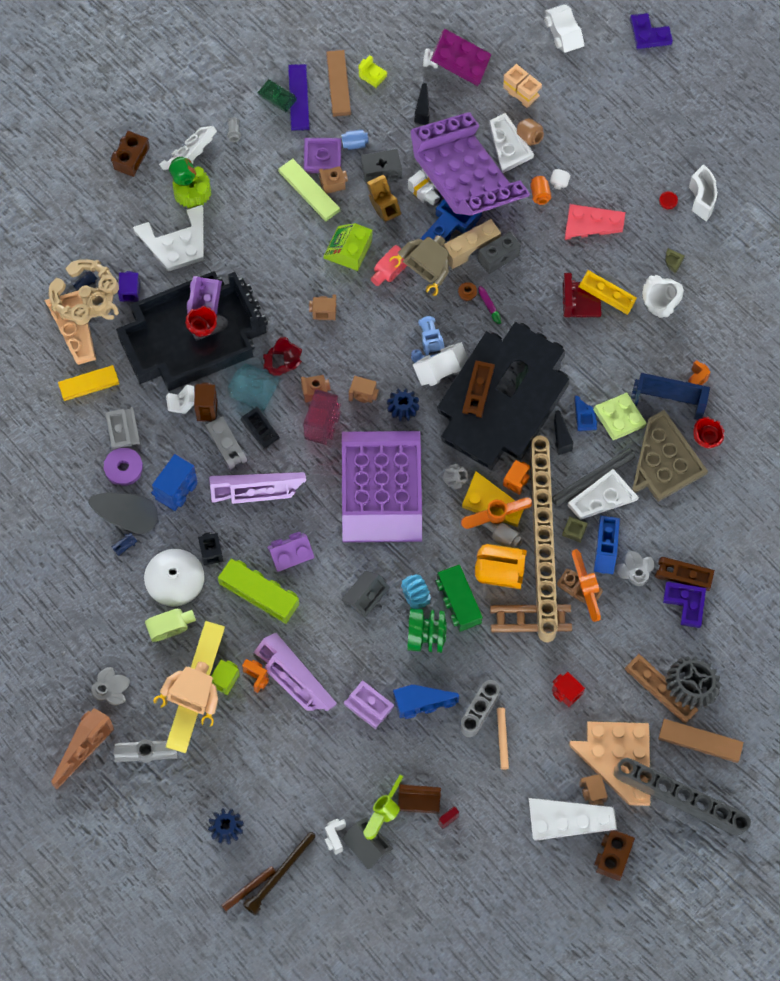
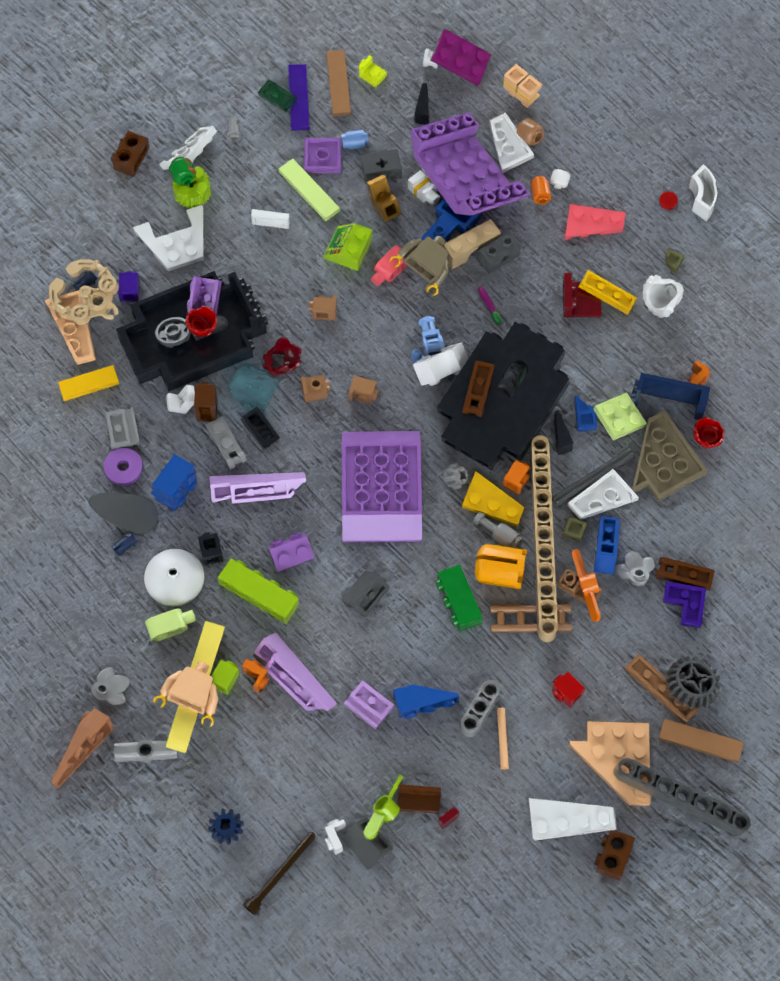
reddish brown bar [221,866,276,912] -> none
clear pink brick [303,389,341,445] -> none
medium nougat brick [319,166,348,194] -> none
dark blue gear [387,388,419,421] -> none
medium azure gear [401,574,431,609] -> none
green wheel [407,608,447,653] -> none
dark orange plate [458,282,477,301] -> none
orange piece [461,497,532,529] -> none
white brick [545,4,584,53] -> none
medium nougat brick [579,773,608,806] -> none
dark purple plate [630,13,673,49] -> none
none -> dark grey wheel [155,317,191,348]
none -> white tile [251,209,290,229]

